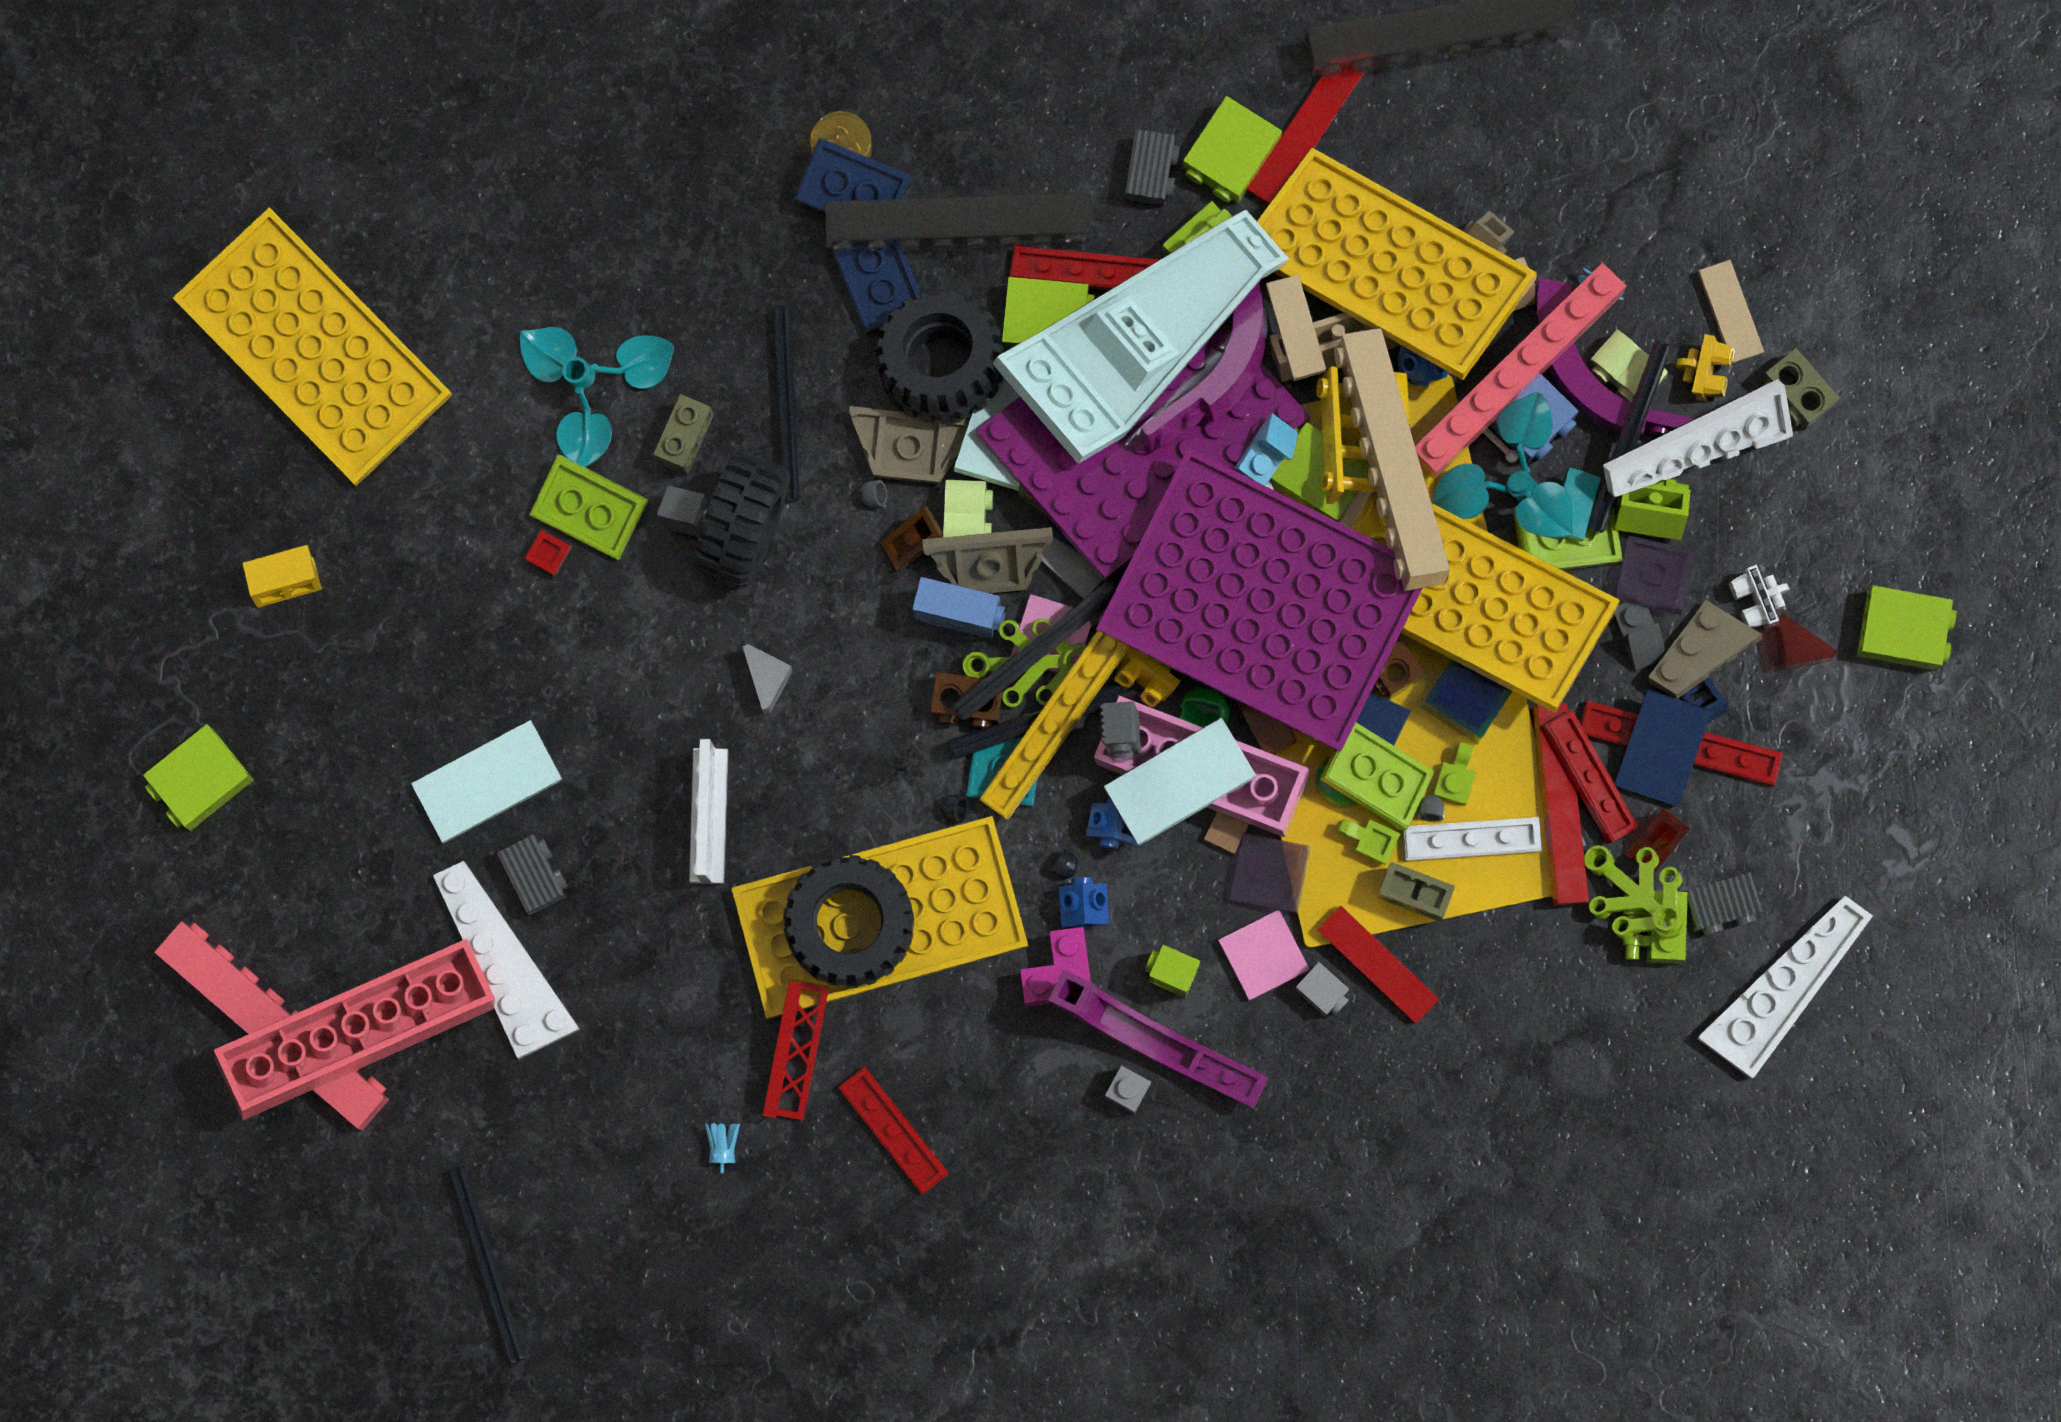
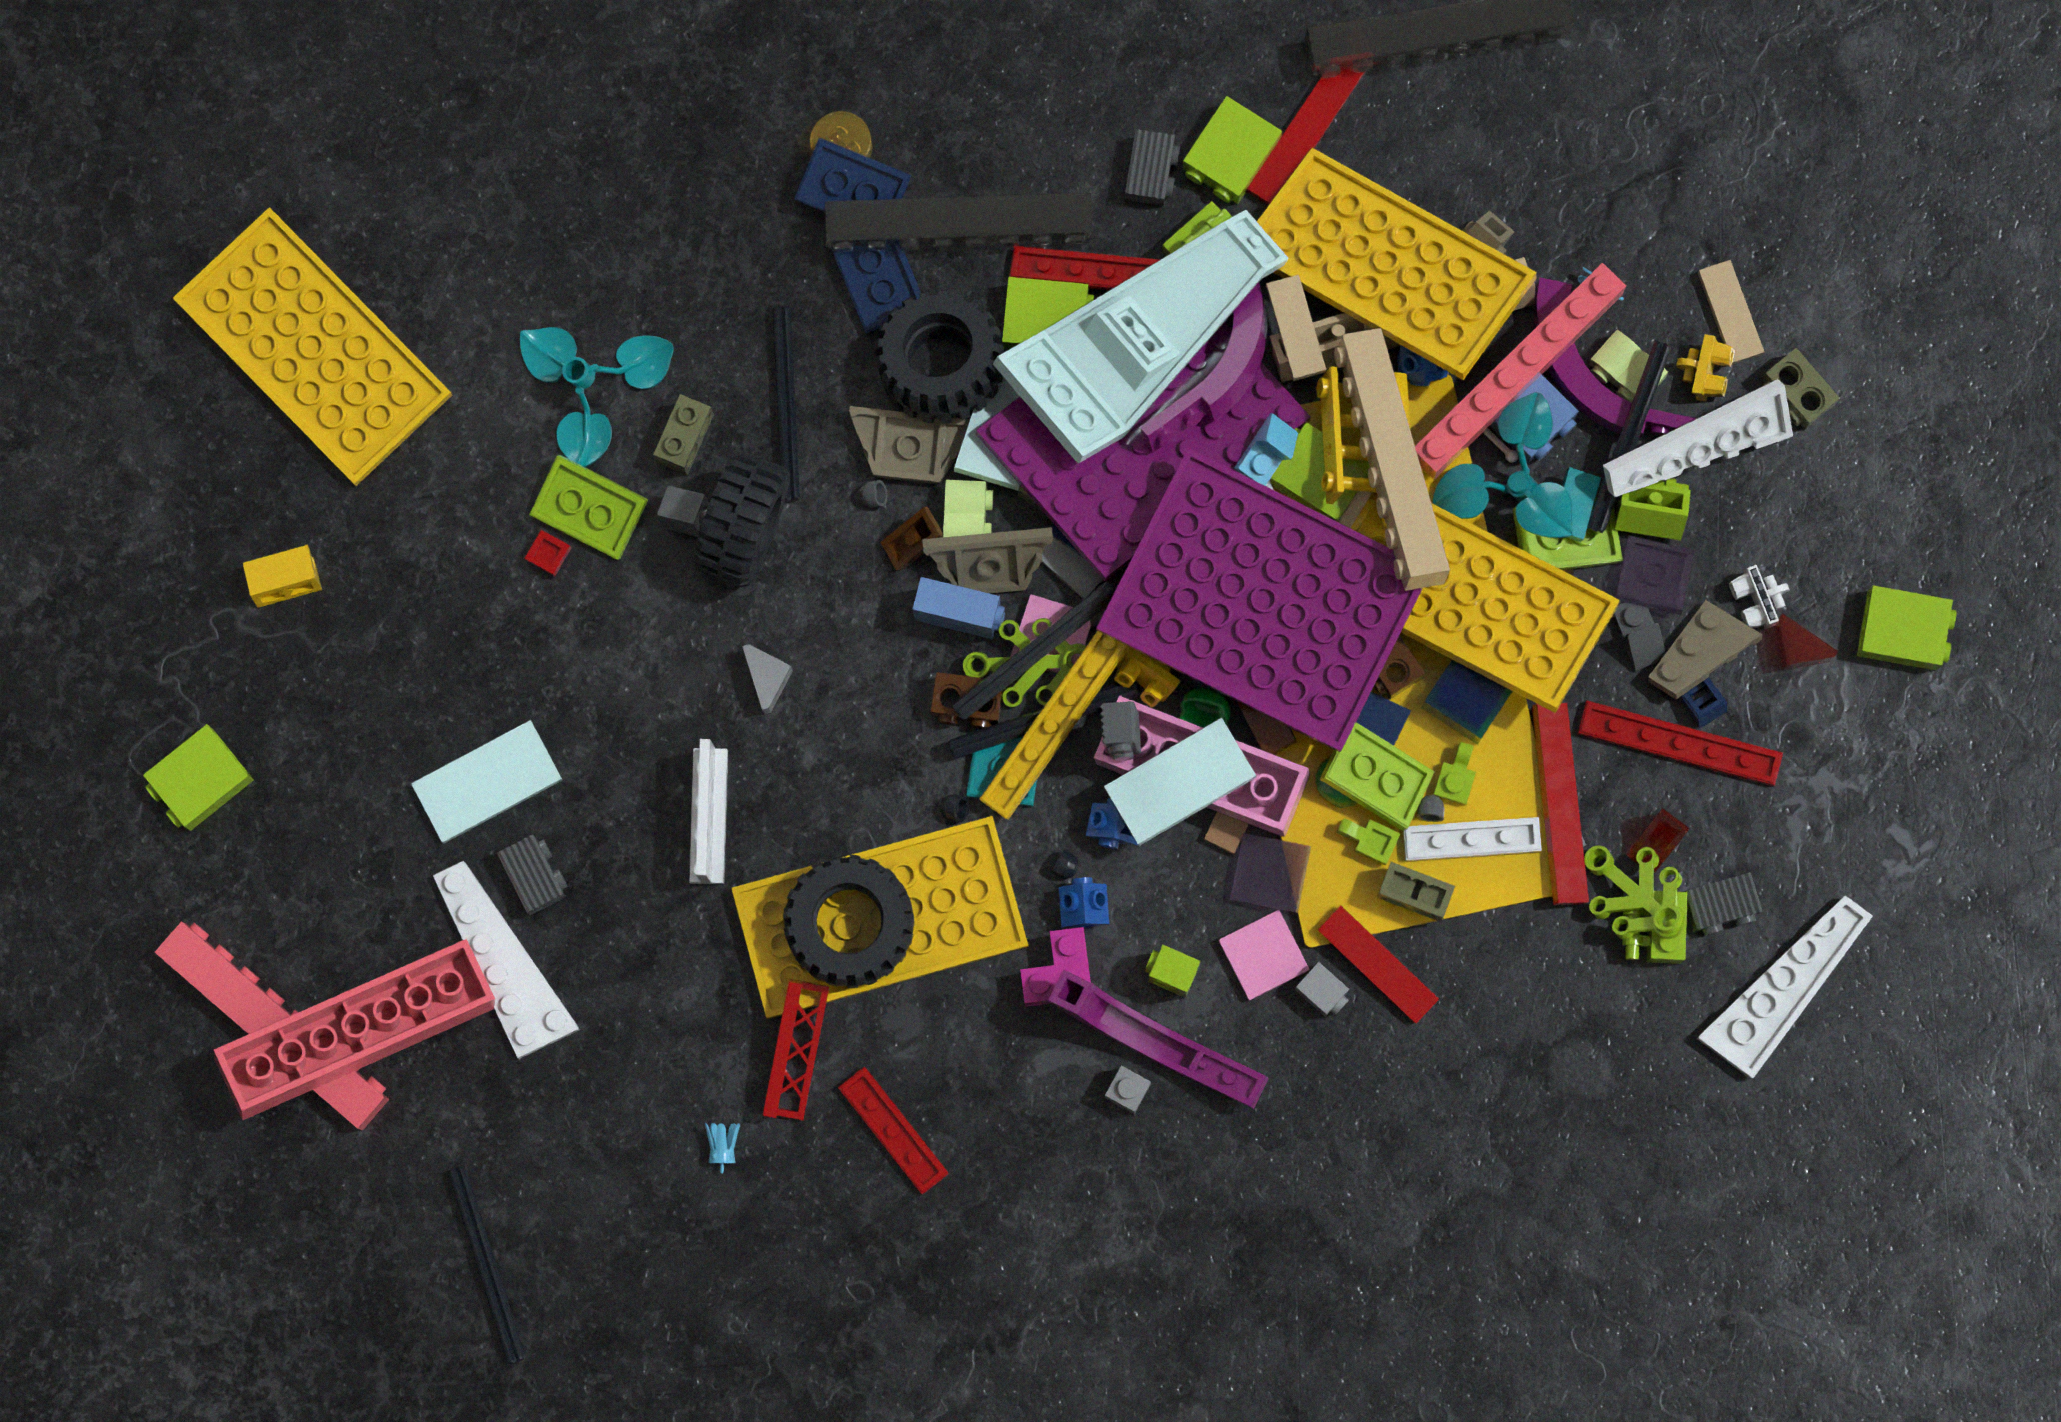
red tile [1541,709,1638,844] -> none
dark blue tile [1614,689,1712,807] -> none

